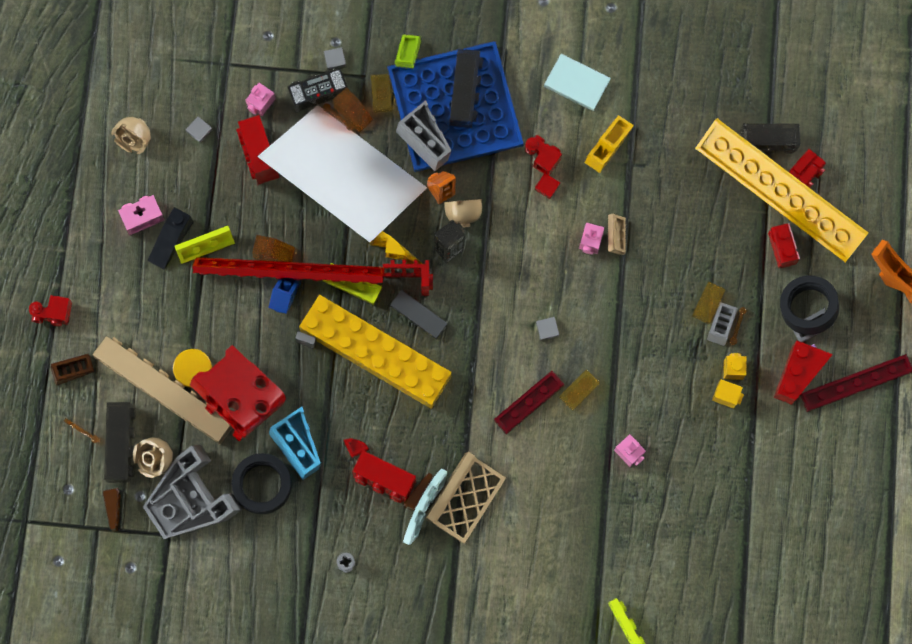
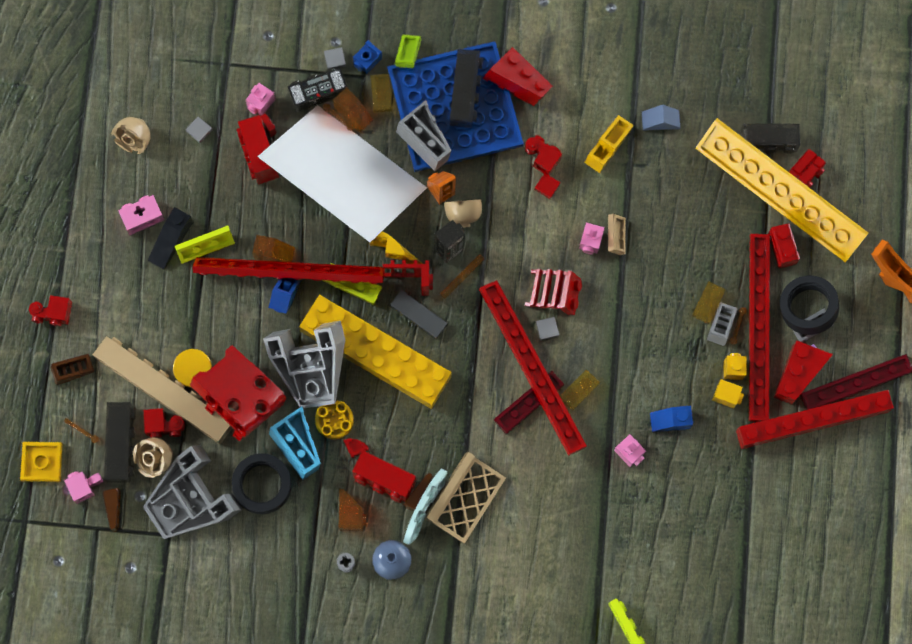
light grey tile [295,332,317,348] -> none
light aqua tile [544,54,611,111] -> none
none -> yellow tile [20,442,63,482]
none -> bright pink brick [64,471,104,504]
none -> red brick [144,408,185,438]
none -> red tile [260,113,277,137]
none -> light grey wedge [263,321,345,408]
none -> yellow tile [315,400,354,440]
none -> clear orange slope [339,489,367,531]
none -> blue brick [353,41,382,74]
none -> sand blue cylinder [372,540,411,580]
none -> clear orange bar [440,254,484,299]
none -> red plate [479,280,587,456]
none -> red wedge [482,47,553,106]
none -> red plate [524,269,582,315]
none -> sand blue slope [641,105,680,131]
none -> blue slope [650,406,693,432]
none -> red brick [736,390,894,449]
none -> red plate [749,234,770,422]

